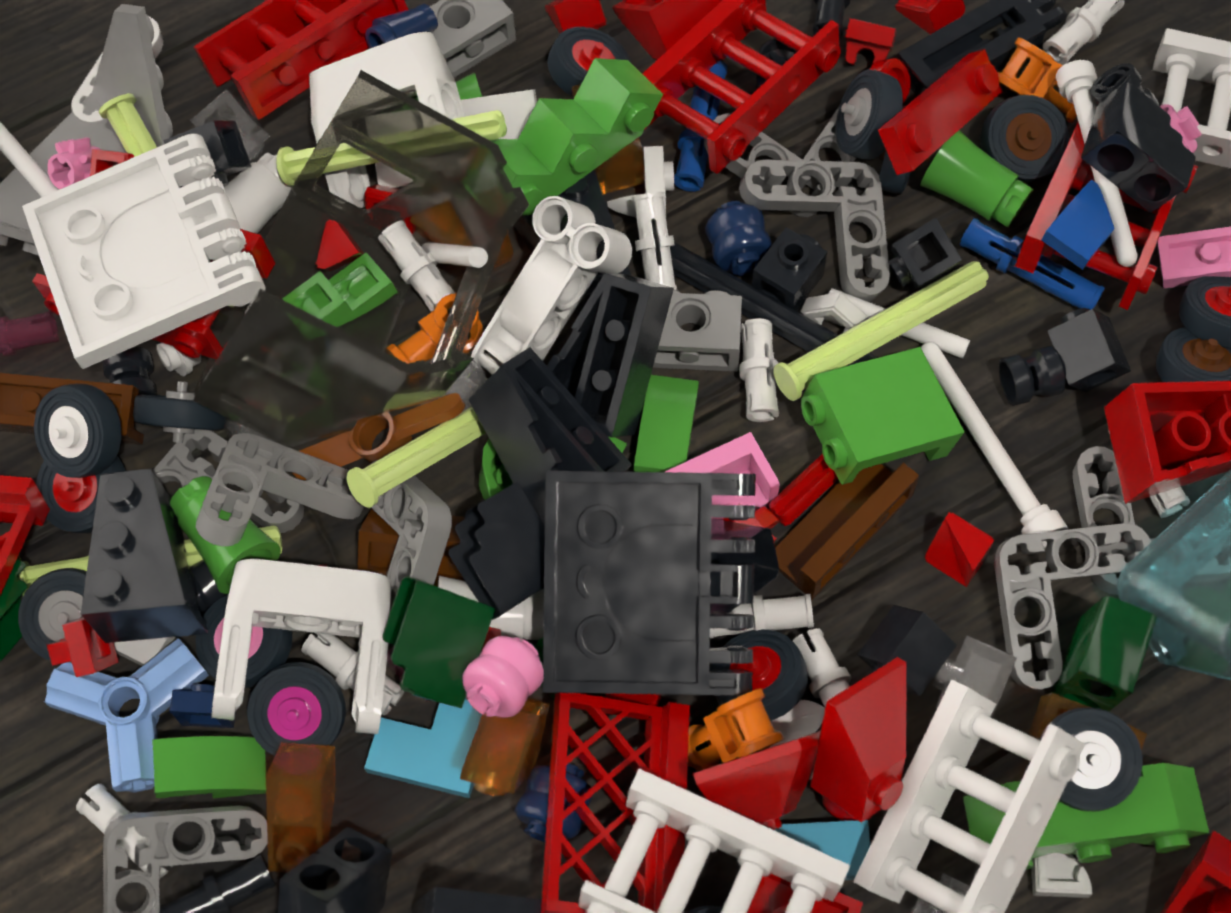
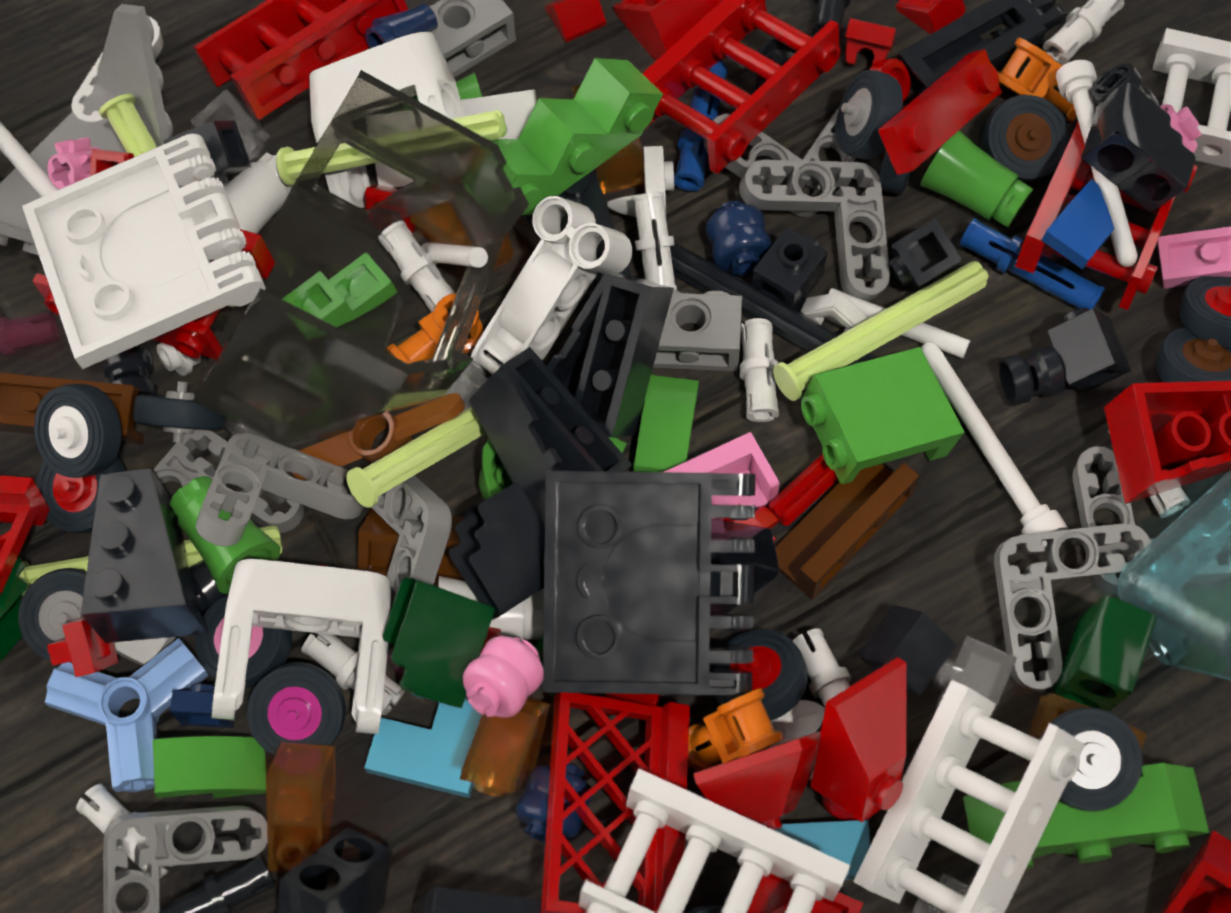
red slope [316,219,364,271] -> none
black wheel [548,27,632,97] -> none
white pin [710,594,814,638] -> none
red slope [925,512,994,588] -> none
white tile [1032,853,1092,898] -> none

